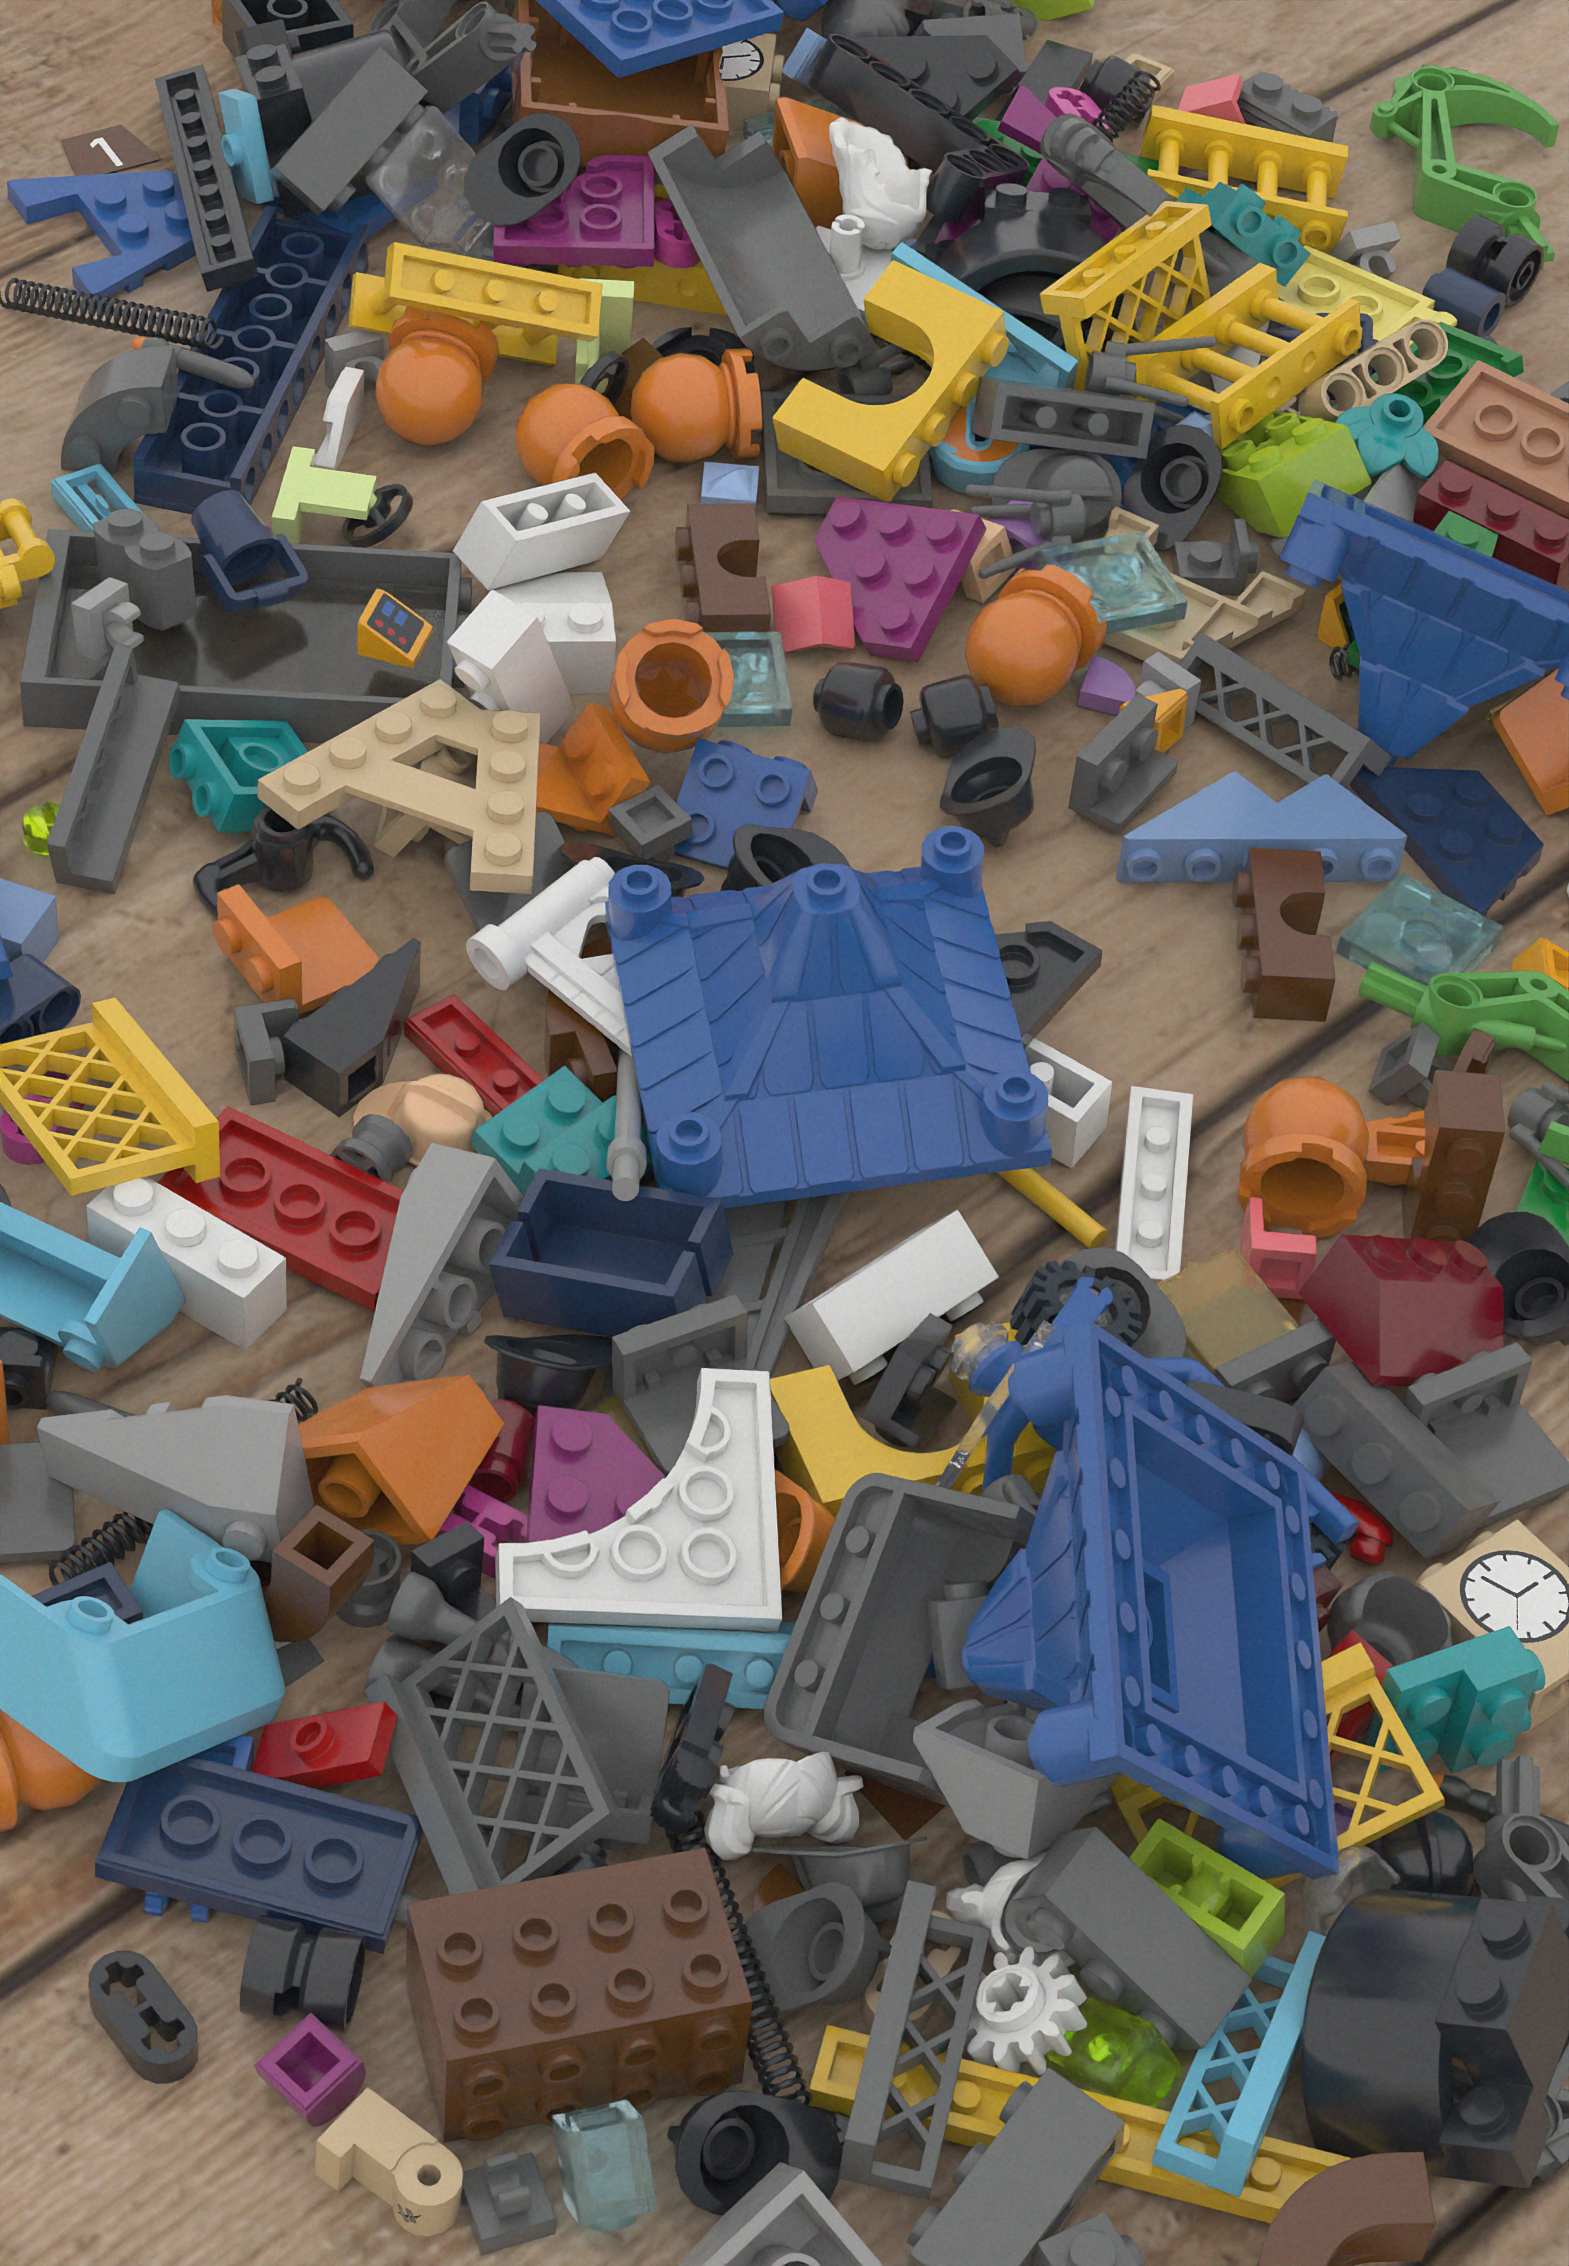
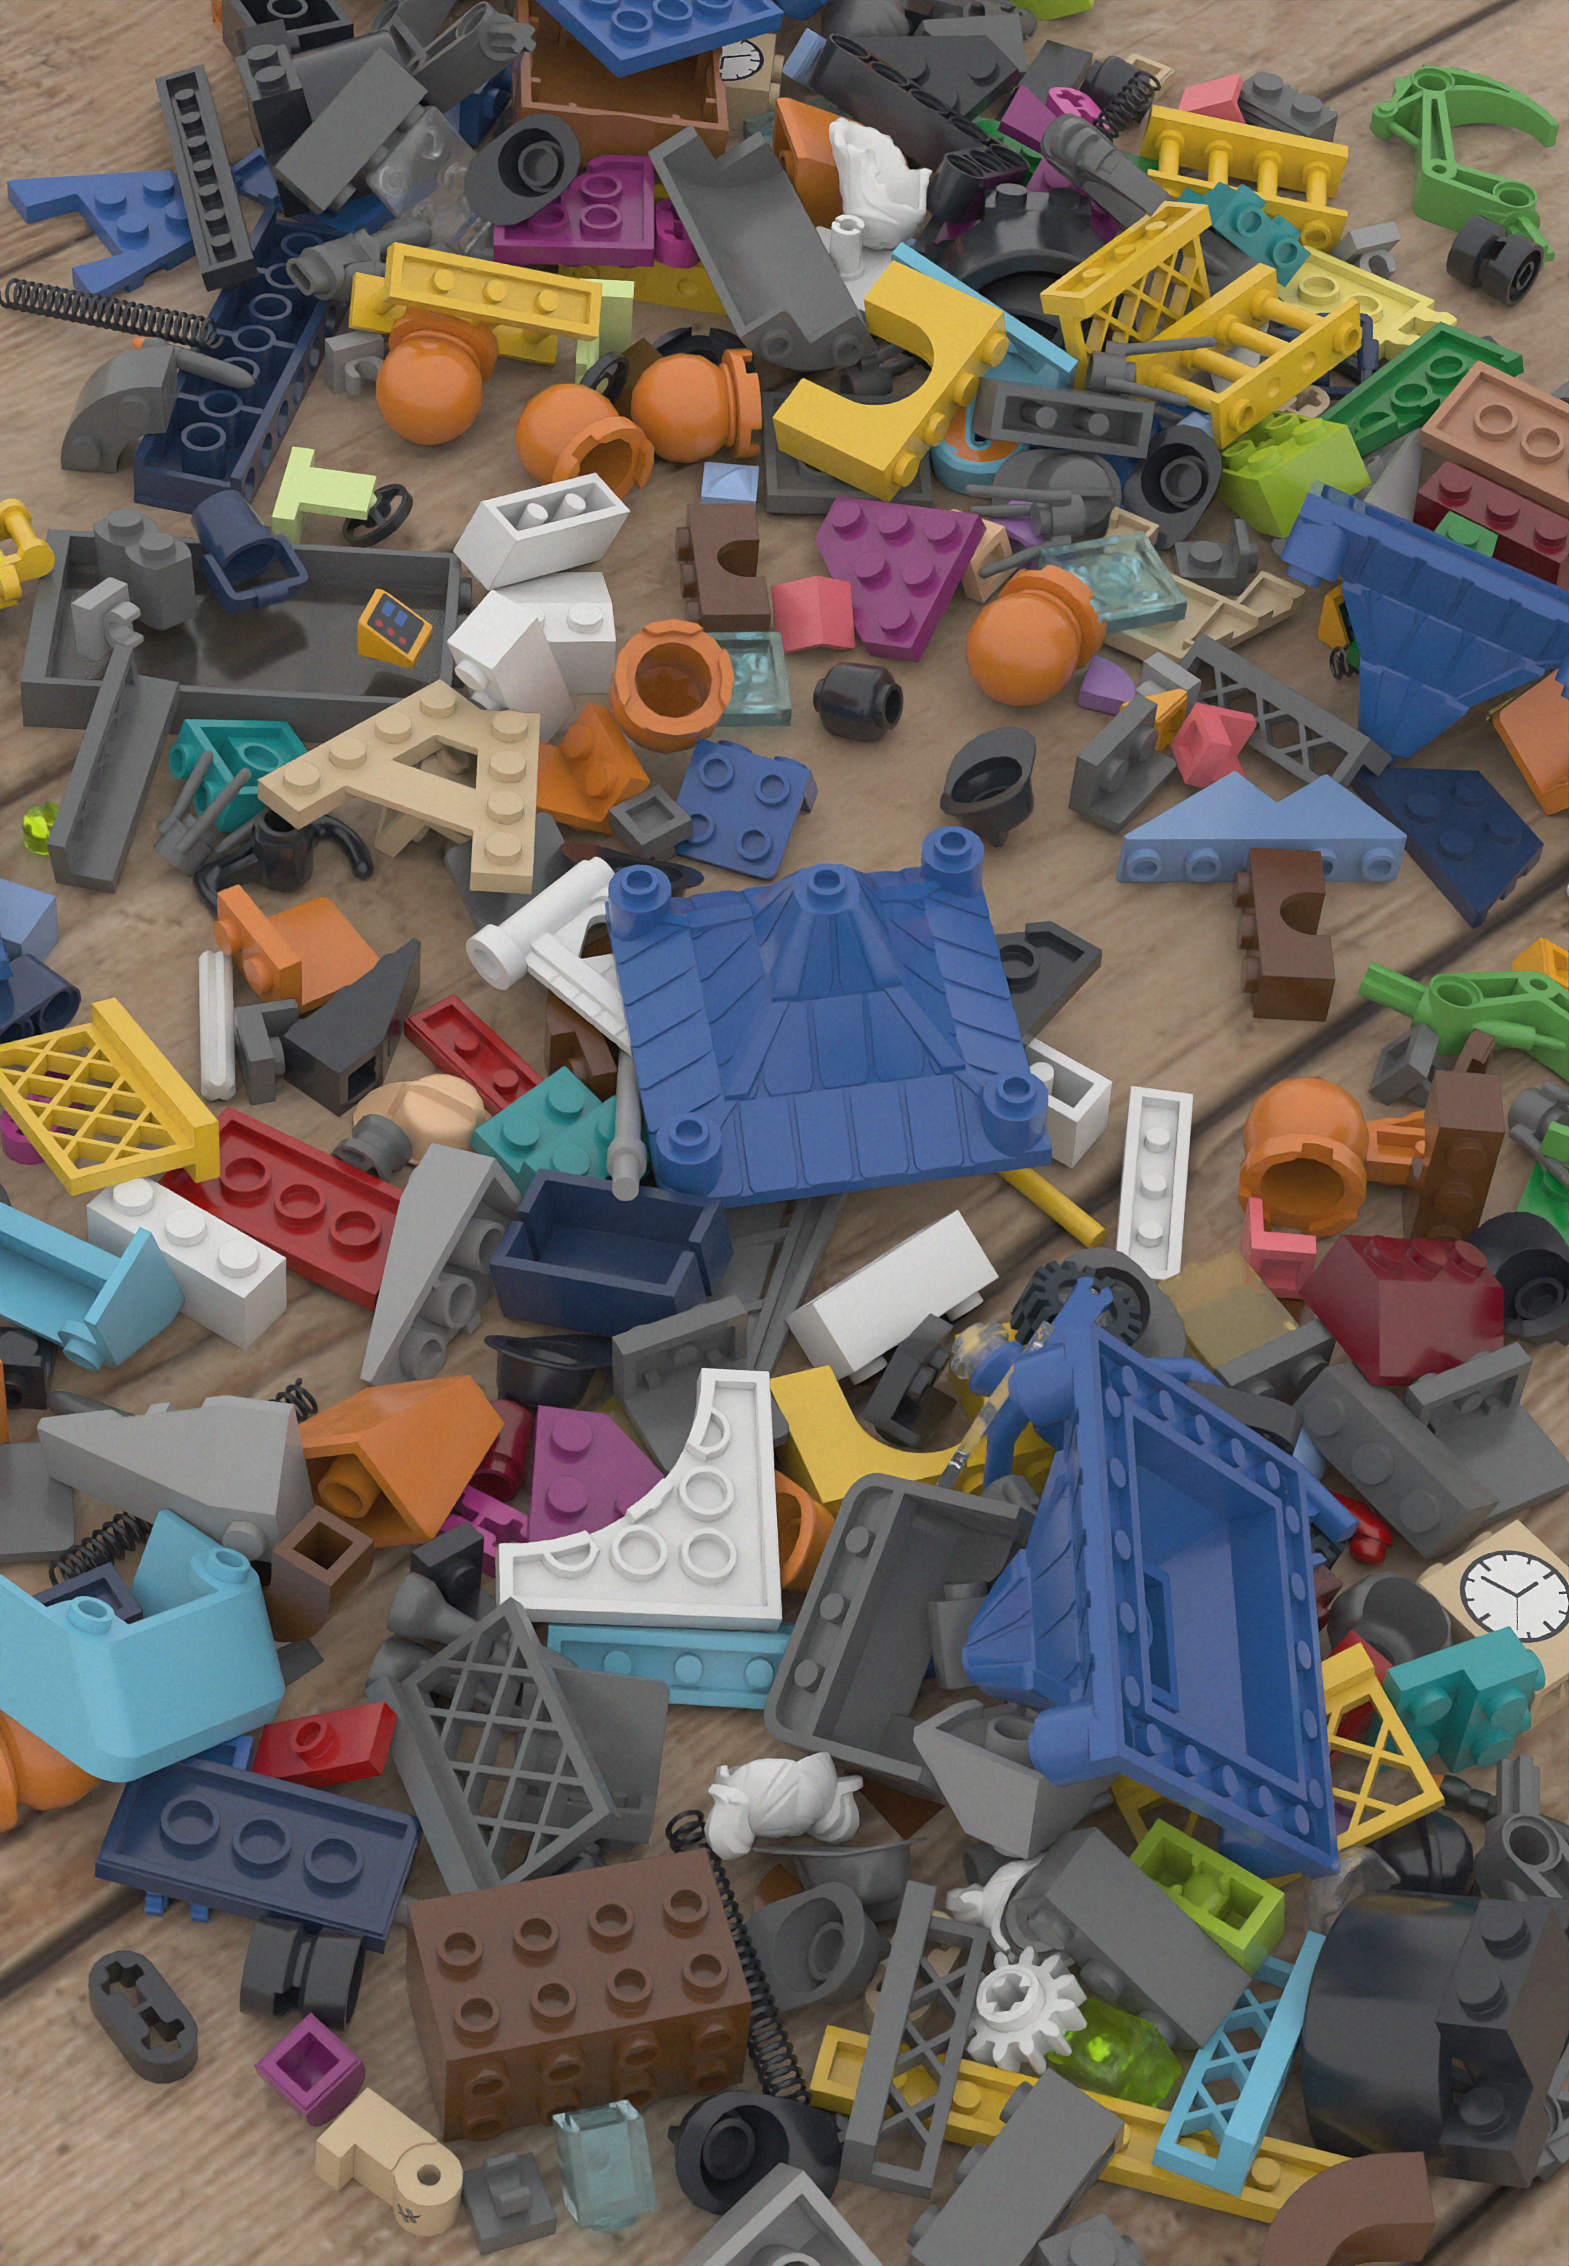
medium azure tile [51,463,145,532] -> none
reddish brown sticker [61,124,162,176] -> none
medium azure plate [218,89,275,204] -> none
white tile [315,367,364,470] -> none
dark grey wheel [336,1529,402,1628] -> none
black hinge [650,1663,735,1834] -> none
black piece [720,824,852,891] -> none
black head [910,674,999,758] -> none
tan beam [1299,319,1448,423] -> none
teal plate [1336,393,1439,479] -> none
clear light blue plate [1336,872,1504,986] -> none
dark blue brick [1422,267,1506,337] -> none
none -> dark grey plant [153,751,259,877]
none -> white axle [199,950,236,1101]
none -> dark grey piece [286,216,450,302]
none -> coral panel [1170,703,1257,788]

